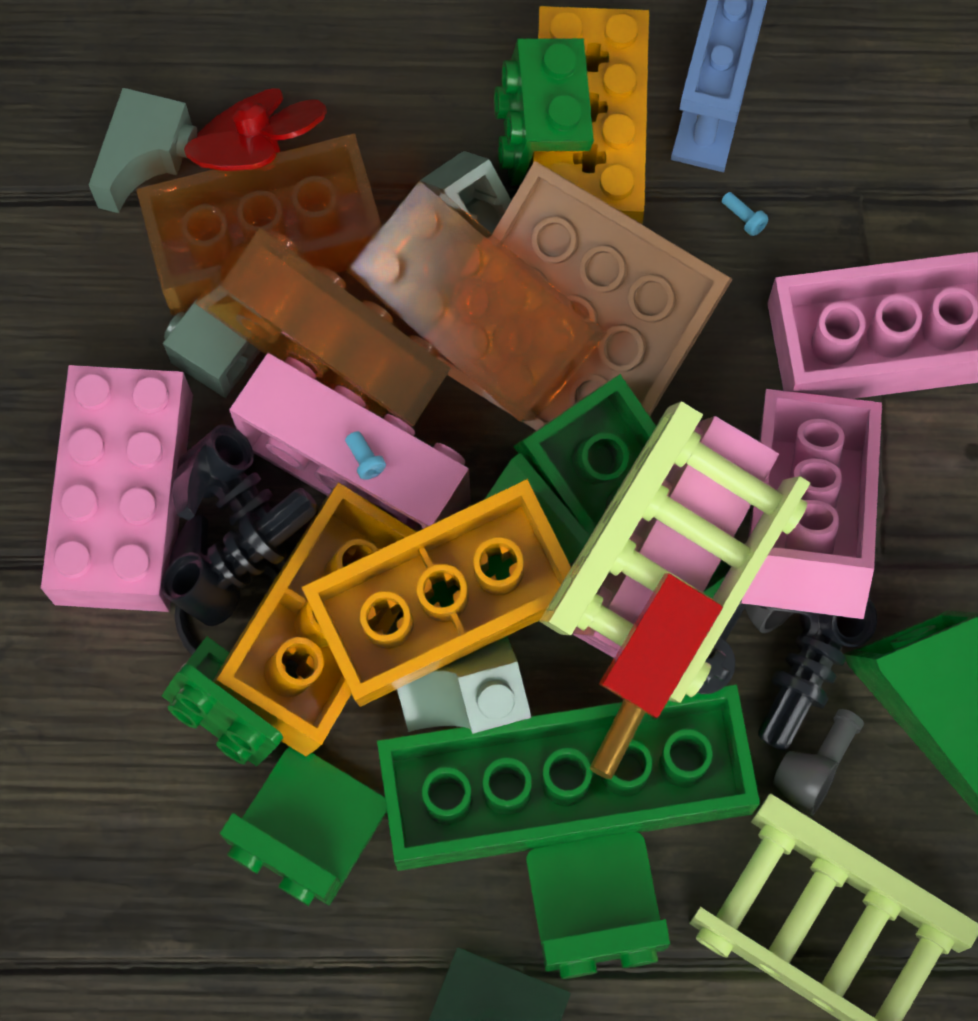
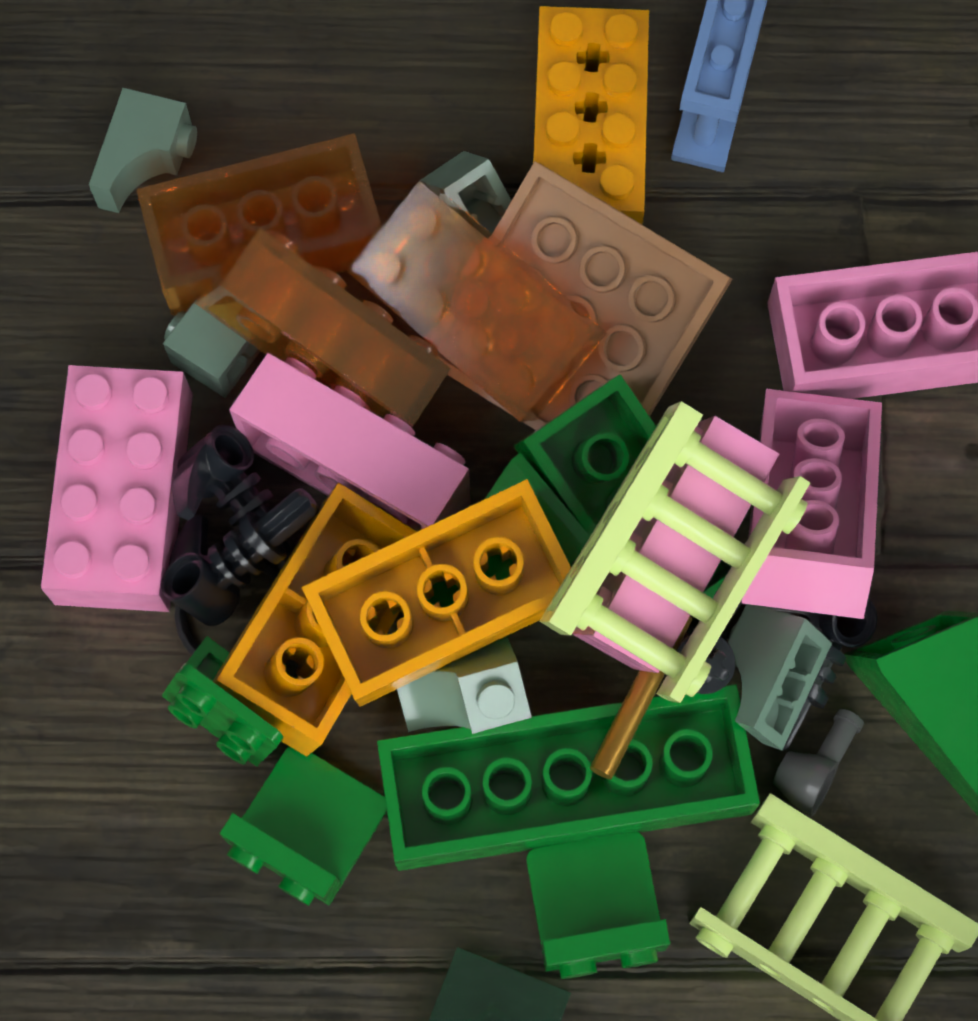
red piece [184,88,327,171] -> none
medium azure piece [345,431,386,480] -> none
green bracket [494,38,594,186] -> none
red tile [599,573,723,718] -> none
medium azure piece [721,192,769,236] -> none
none -> sand green arch [728,604,832,750]

